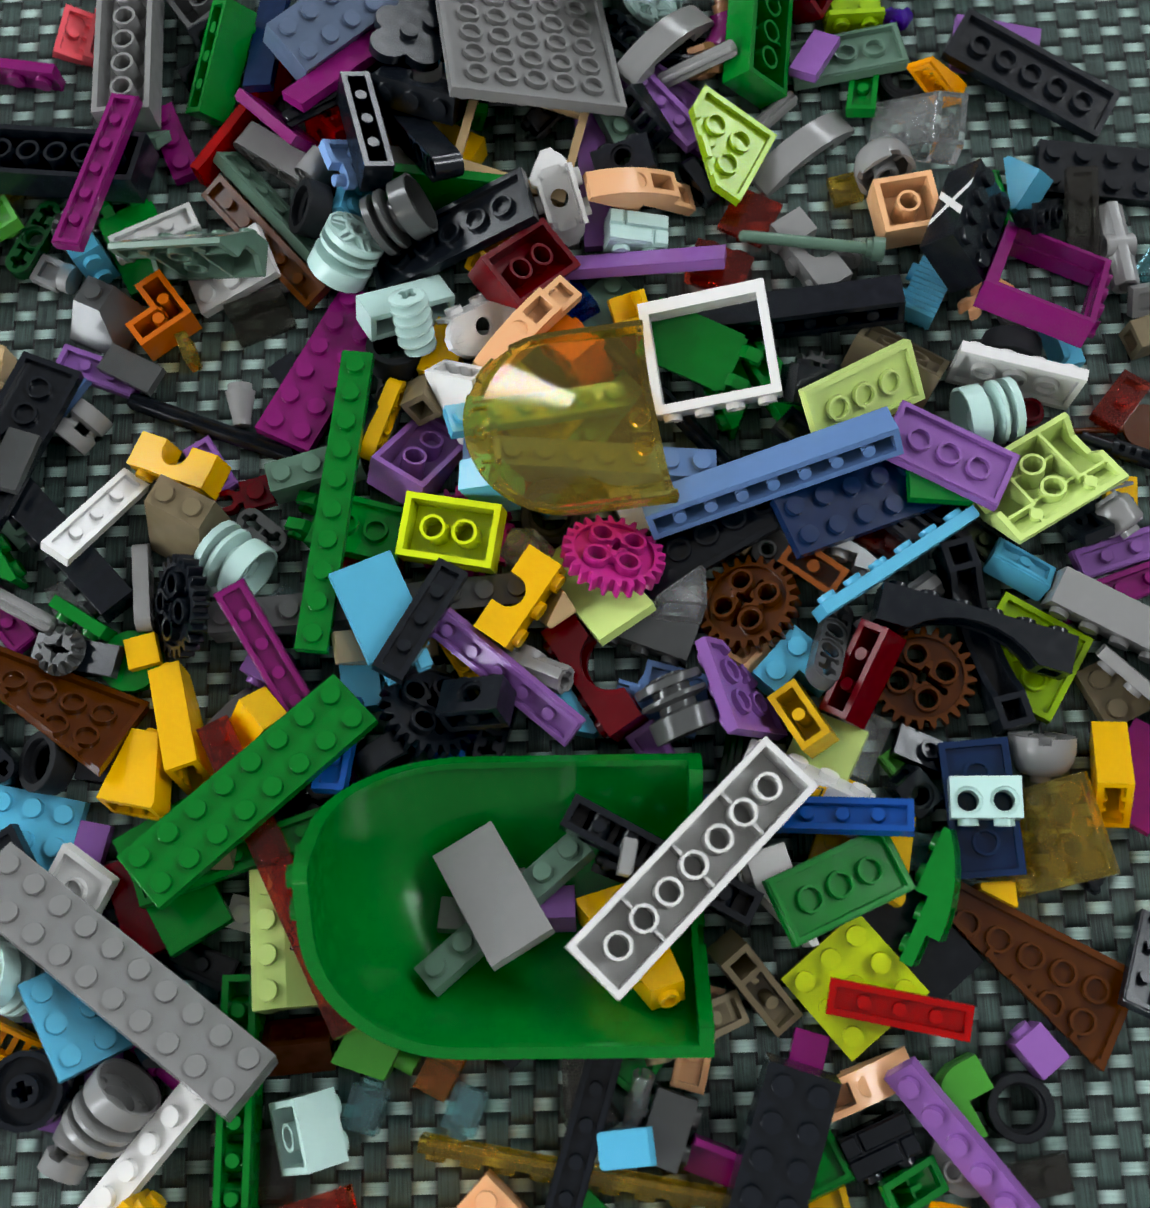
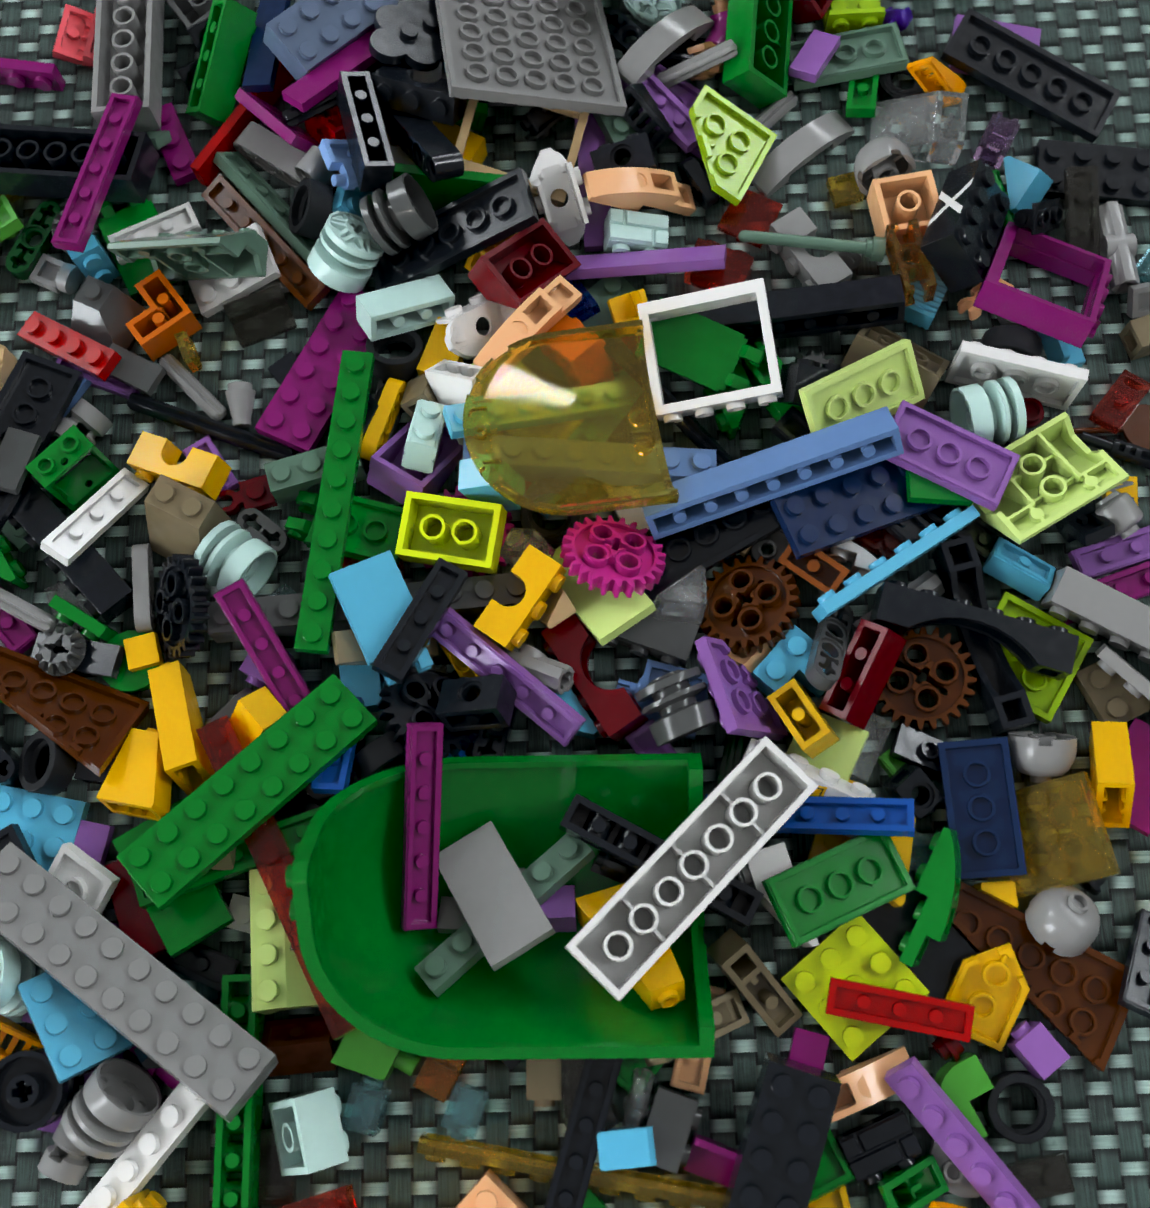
light aqua piece [388,287,437,357] -> none
light grey tile [616,837,639,878] -> none
light aqua brick [947,775,1024,827] -> none
none -> red plate [17,311,122,382]
none -> green window [25,425,120,512]
none -> light grey axle [159,354,227,421]
none -> magenta tile [400,722,444,931]
none -> light aqua brick [401,399,445,474]
none -> dark tan brick [526,1059,563,1107]
none -> clear orange piece [885,219,937,307]
none -> dark red plate [931,1035,964,1062]
none -> yellow tile [945,943,1030,1052]
none -> clear purple brick [973,111,1021,169]
none -> light grey cylinder [1025,884,1100,957]

